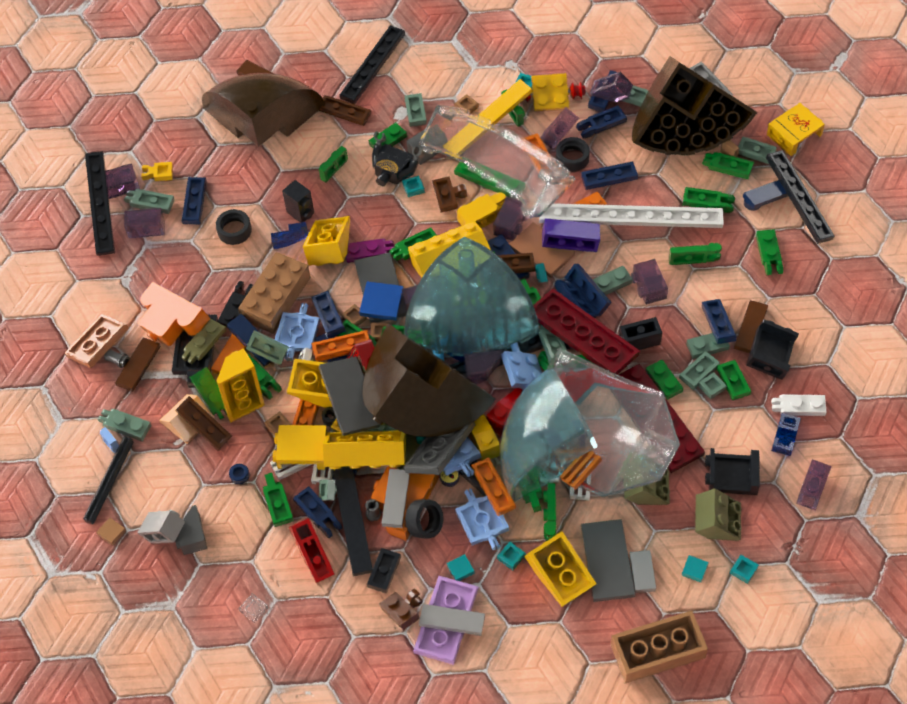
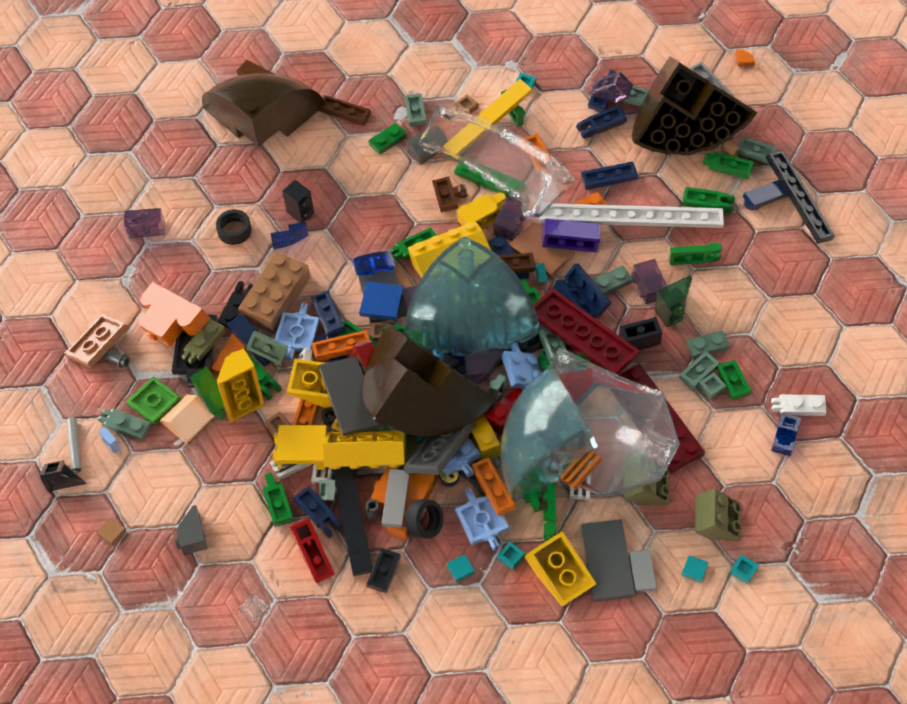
black axle [83,436,134,524] -> none
black tile [85,151,115,256] -> none
clear purple brick [106,163,140,199] -> none
reddish brown tile [115,337,161,392] -> none
sand green hinge [124,189,175,214] -> none
light grey brick [137,510,185,544] -> none
yellow plate [141,162,173,181] -> none
reddish brown tile [175,396,232,451] -> none
dark blue tile [181,177,207,224] -> none
dark blue tile [229,464,250,484] -> none
yellow slope [303,216,350,266] -> none
green plate [319,146,348,183] -> none
black tile [339,25,405,104] -> none
medium nougat tile [341,304,368,327] -> none
magenta hinge [346,238,394,263] -> none
black torso [372,131,425,187] -> none
reddish brown plate [379,589,423,630] -> none
teal tile [402,176,425,197] -> none
lavender tile [413,576,478,665] -> none
light grey tile [419,604,485,636] -> none
yellow plate [520,73,585,111] -> none
brick [540,107,579,150] -> none
black tyre [556,137,590,172] -> none
medium nougat brick [611,611,708,683] -> none
green plate [645,360,683,400] -> none
dark blue tile [701,299,737,344] -> none
black panel [705,448,760,495] -> none
reddish brown tile [734,300,768,353] -> none
black panel [746,320,799,380] -> none
green hinge [756,229,783,275] -> none
yellow panel [766,103,825,156] -> none
clear purple brick [796,459,832,511] -> none
none -> black slope [40,460,87,492]
none -> light grey piece [67,417,82,473]
none -> bright green tile [126,376,181,426]
none -> clear blue slope [352,251,395,275]
none -> sand green plate [488,374,506,413]
none -> clear green slope [655,275,692,328]
none -> orange tile [736,49,755,66]

